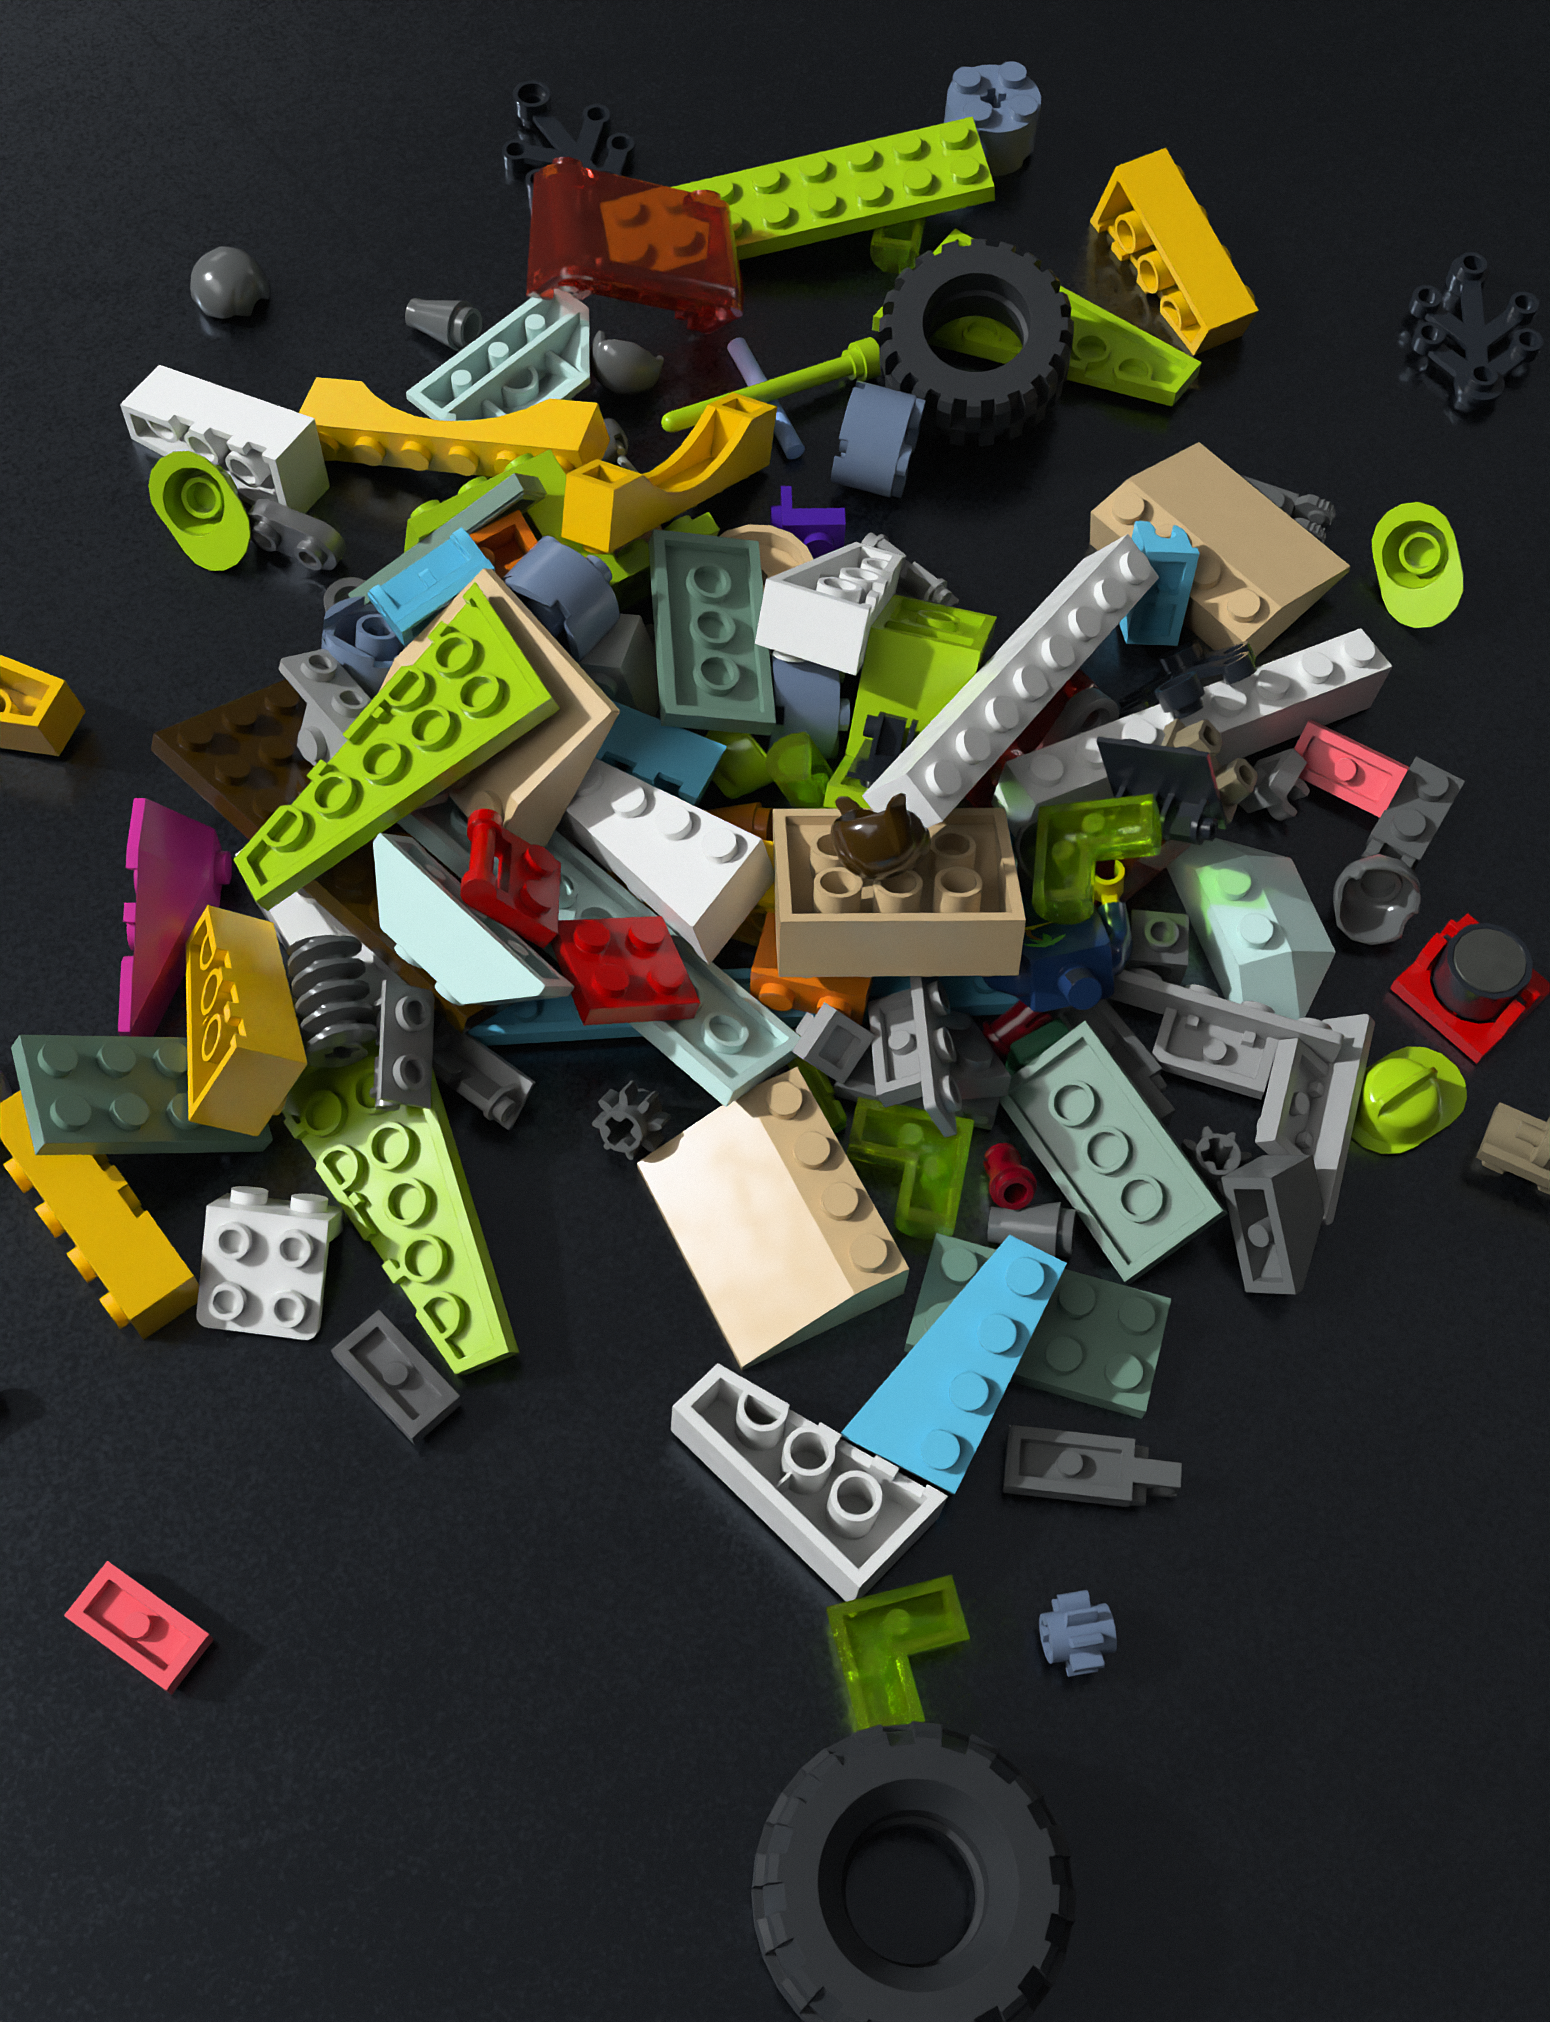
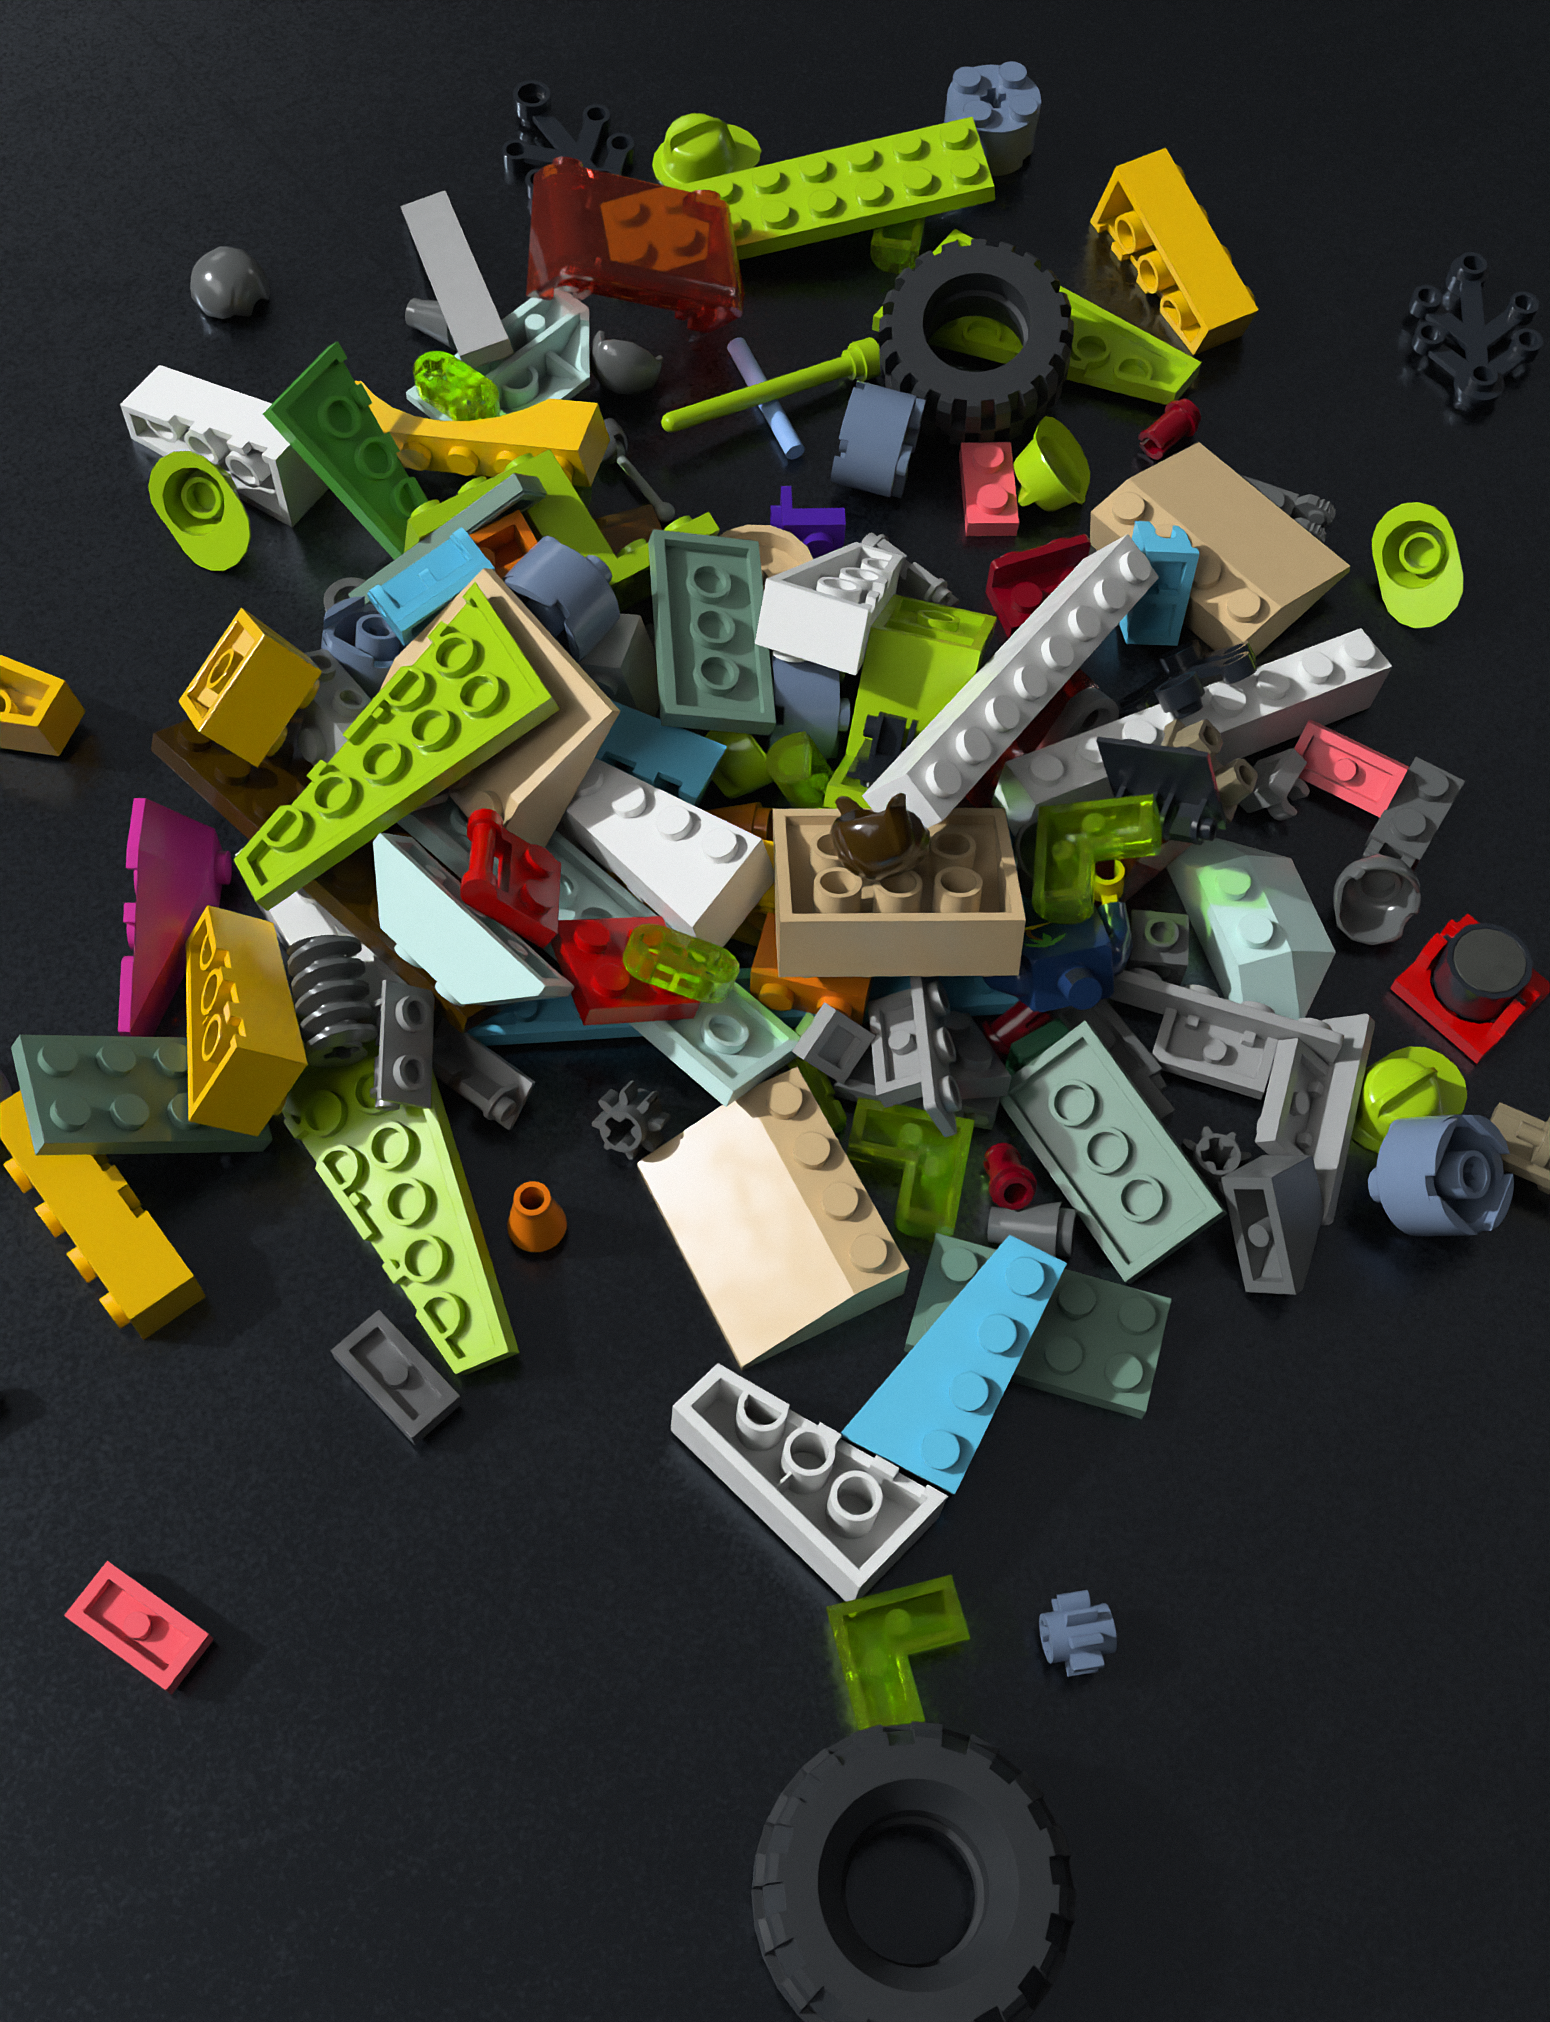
white bracket [196,1186,345,1340] -> none
flat silver plate [248,499,347,570] -> none
yellow arch [561,392,777,554] -> none
dark grey hinge [1003,1425,1182,1507] -> none
none -> yellow slope [178,608,322,768]
none -> bright green wing [263,341,428,560]
none -> light grey tile [400,190,514,371]
none -> clear neon green beam [413,351,501,421]
none -> orange cone [507,1181,567,1252]
none -> clear neon green beam [623,923,740,1004]
none -> lime piece [652,113,761,188]
none -> coral plate [959,442,1019,536]
none -> dark red bracket [986,534,1091,639]
none -> lime piece [1013,416,1090,512]
none -> dark red pin [1138,399,1201,460]
none -> sand blue brick [1368,1114,1514,1236]

